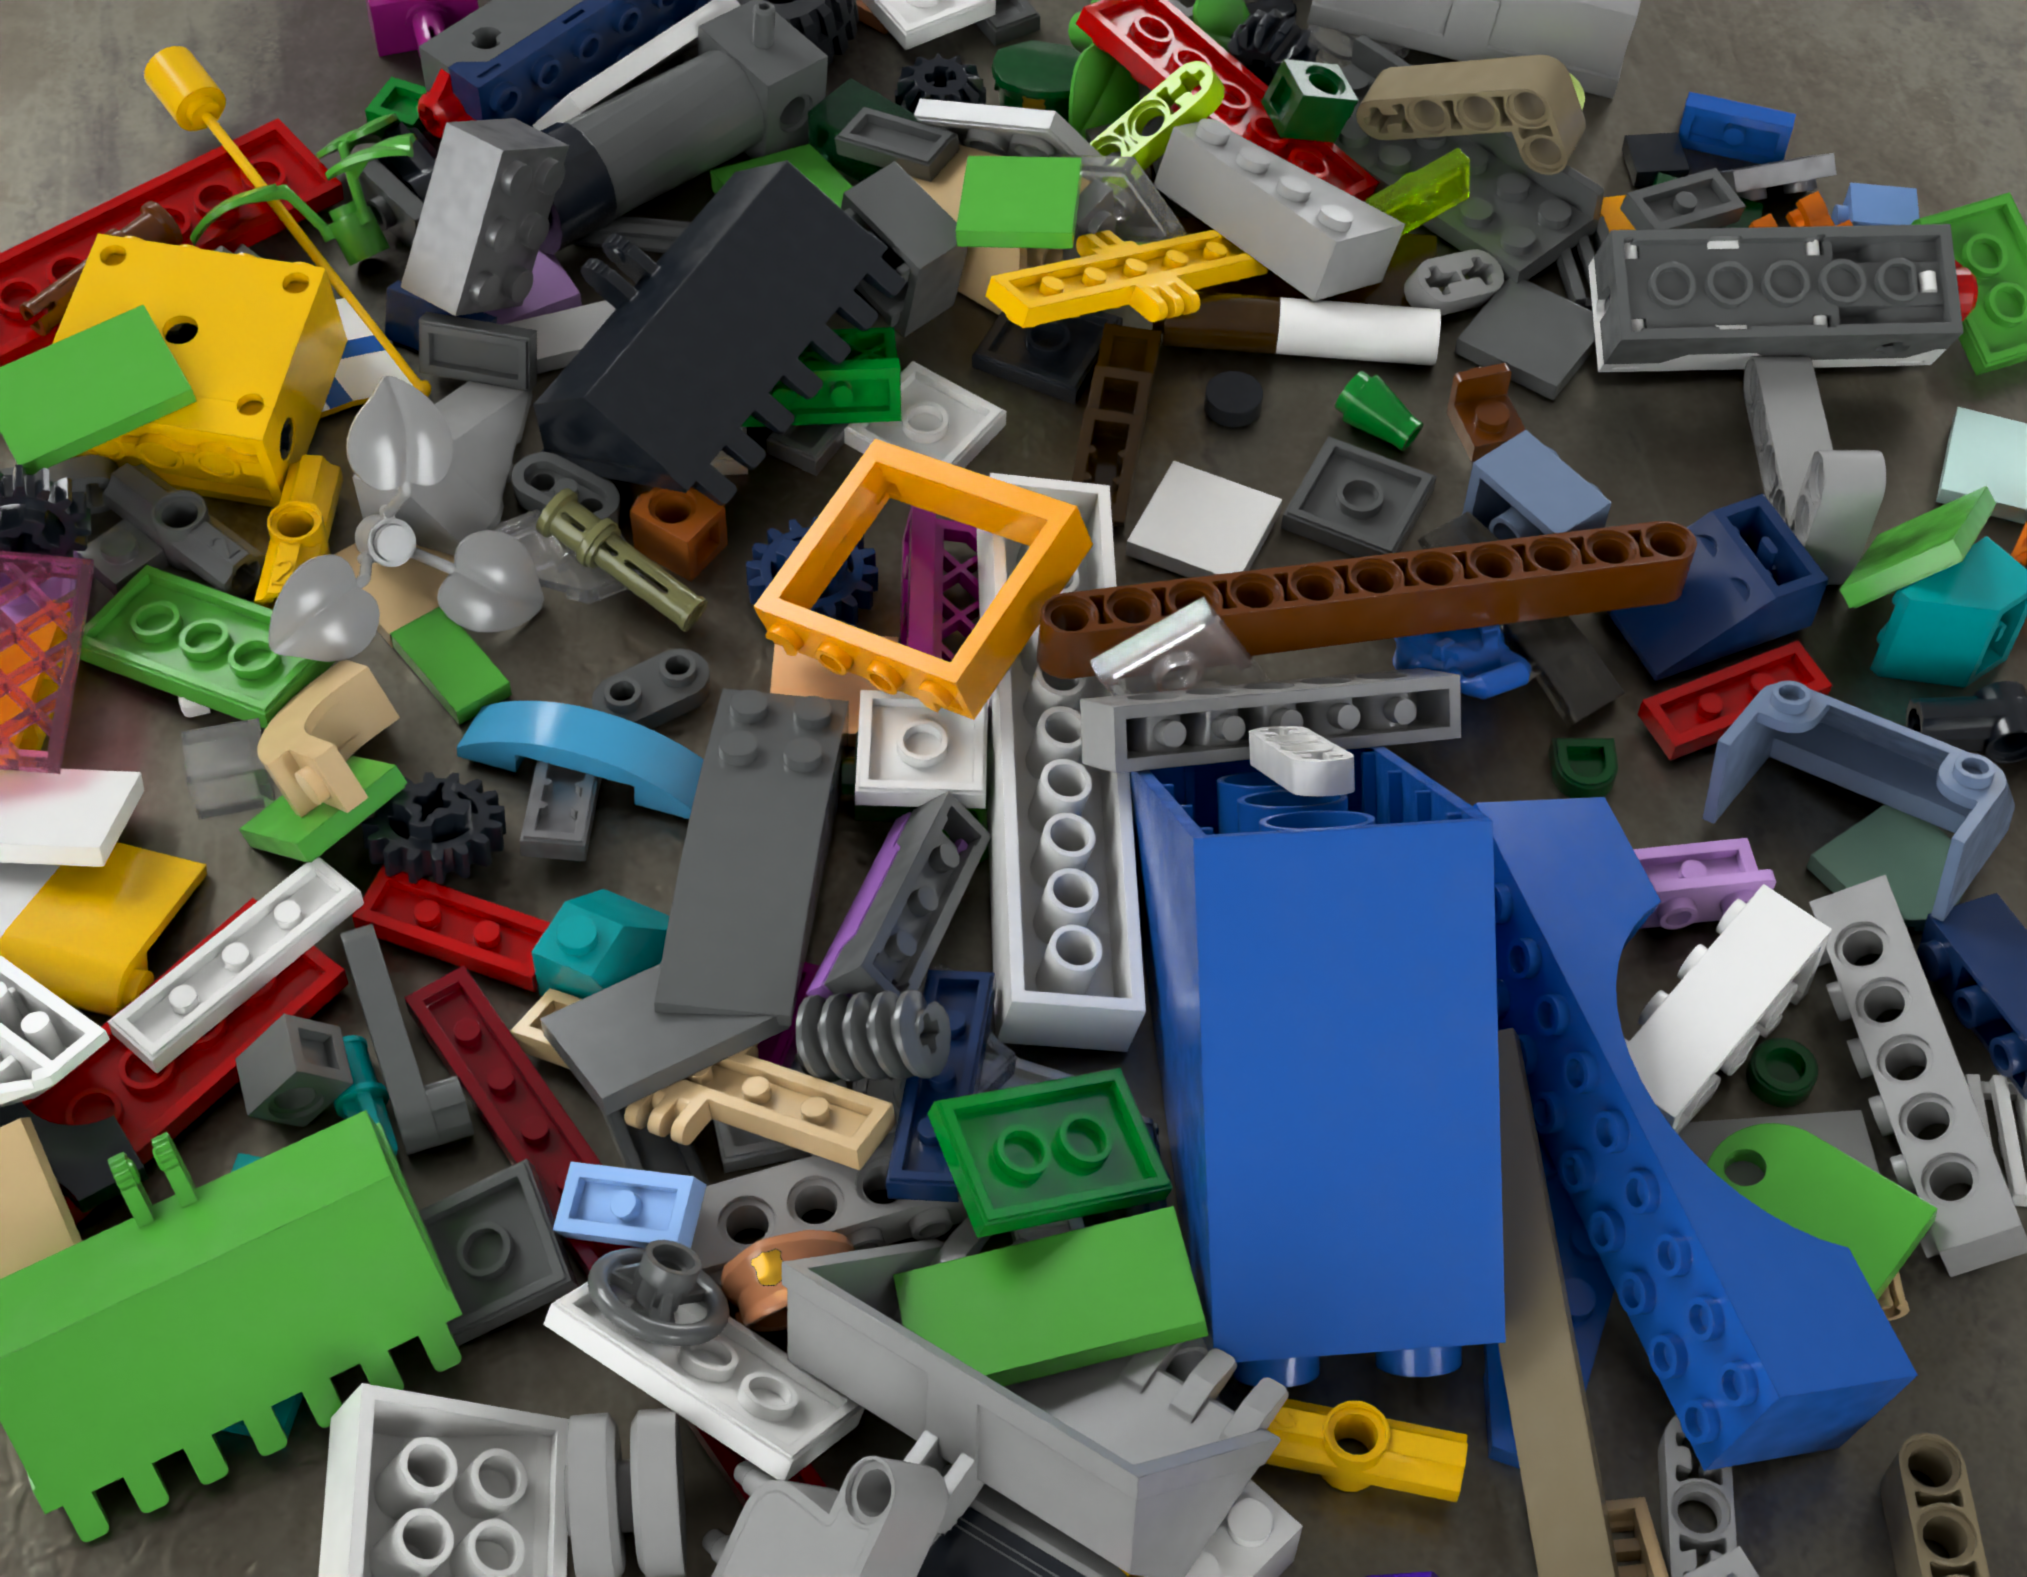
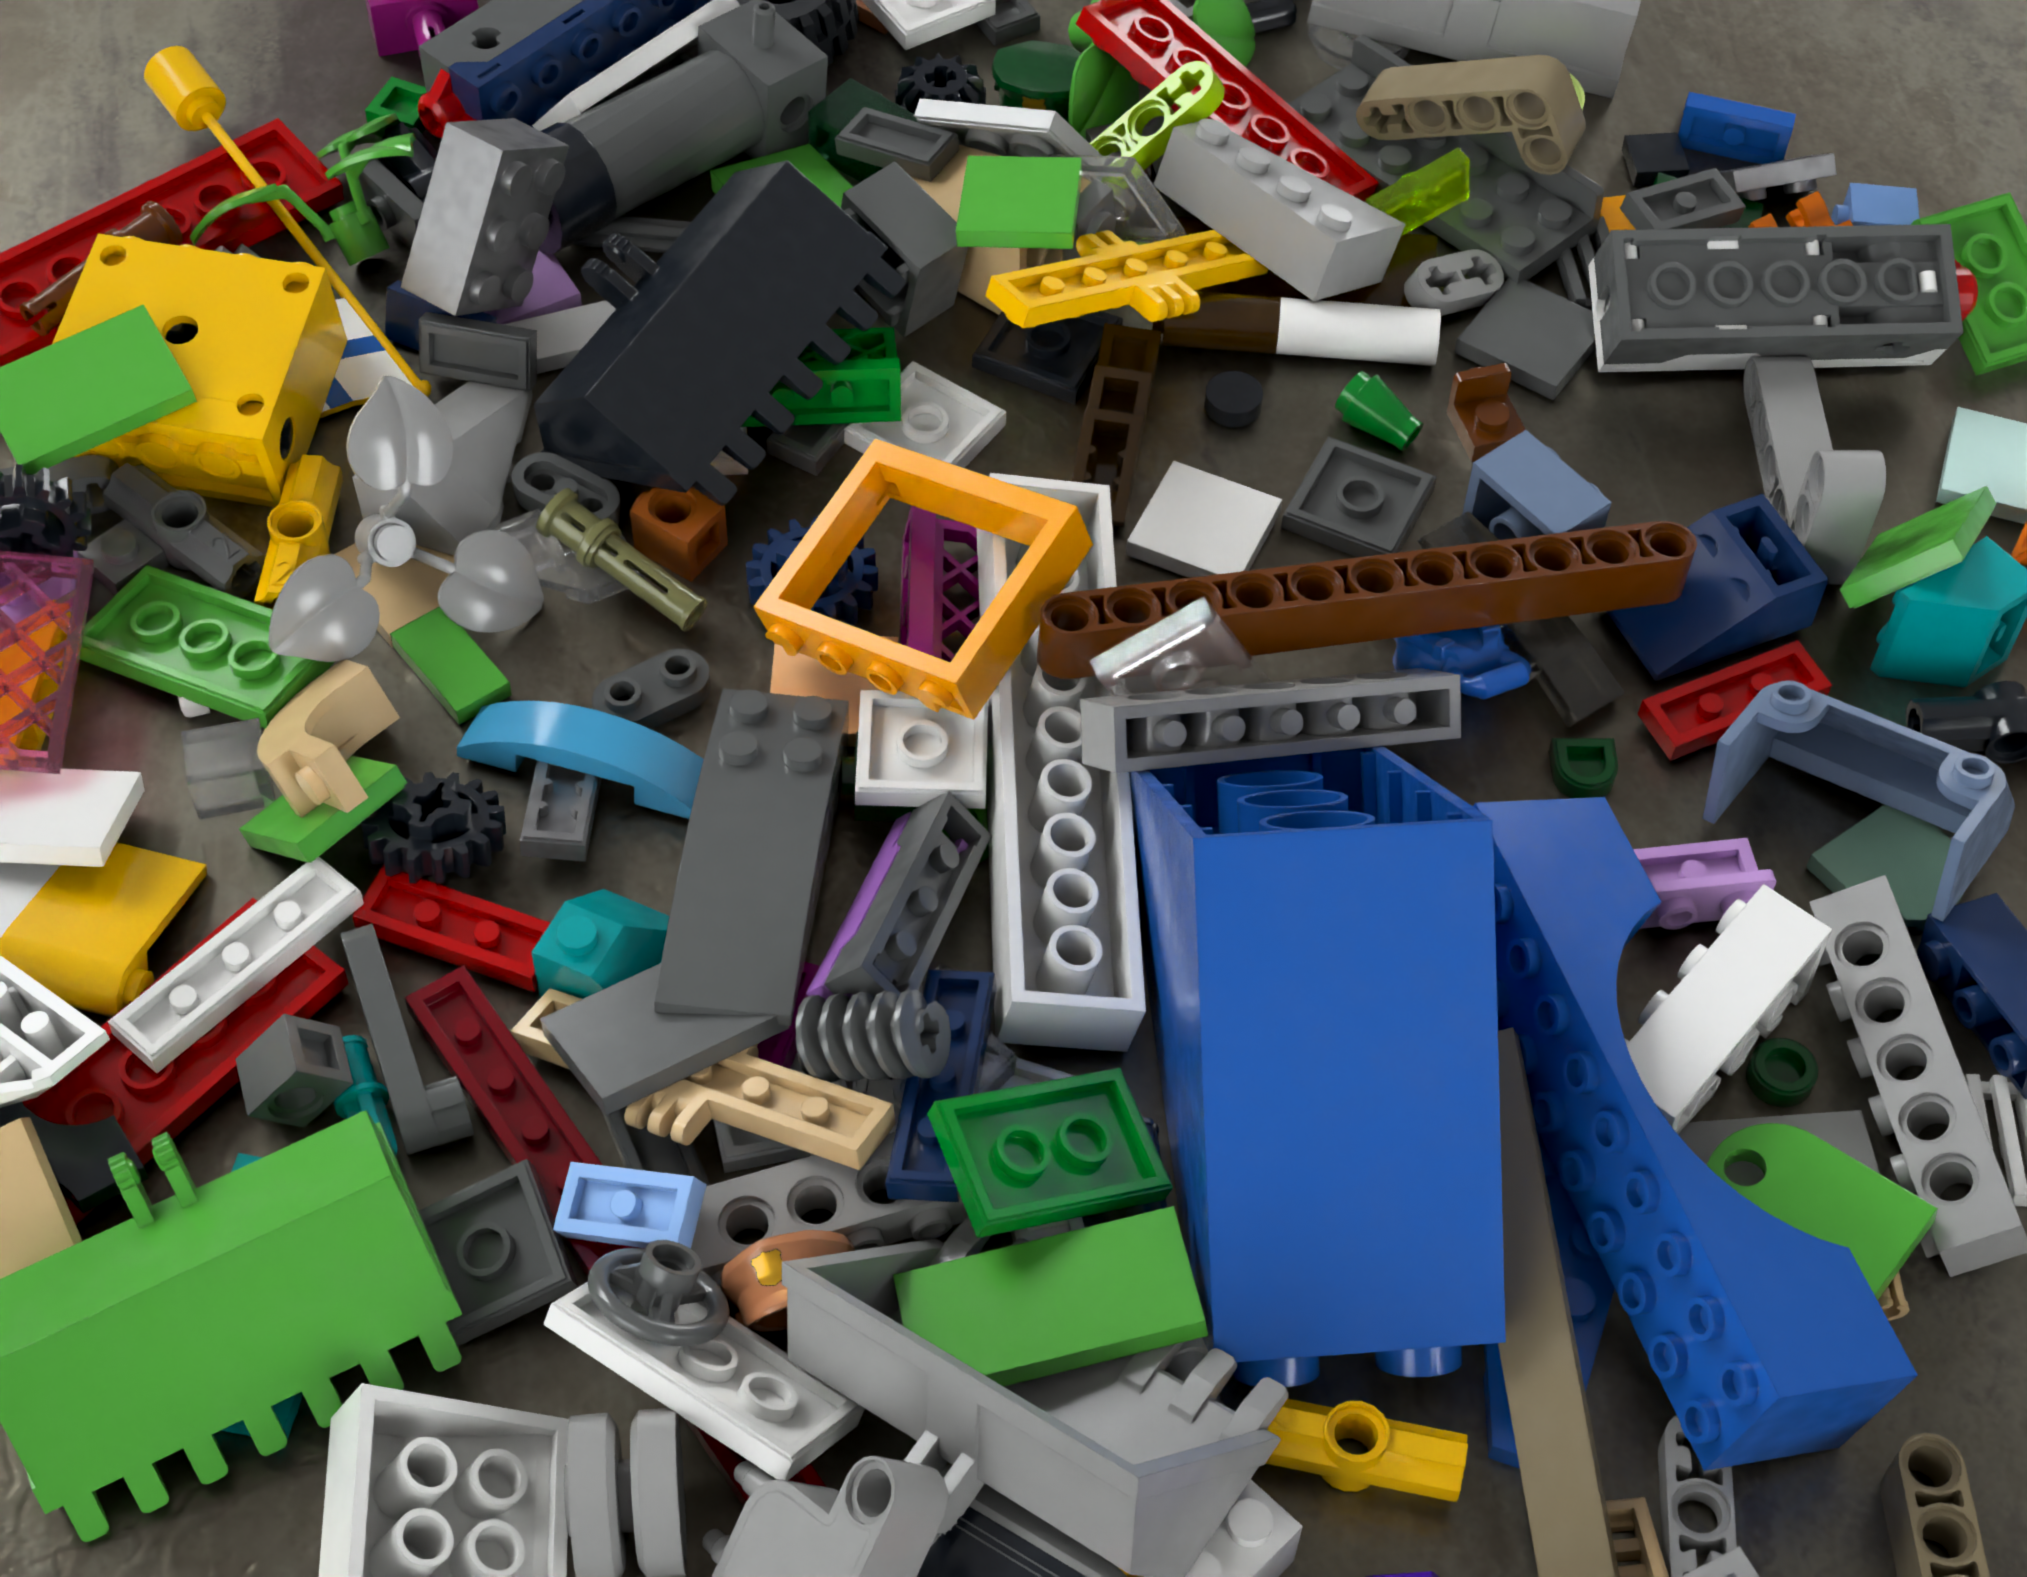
black gear [1227,8,1320,87] -> none
white beam [1249,726,1355,797] -> none
dark green brick [1261,59,1359,143] -> none

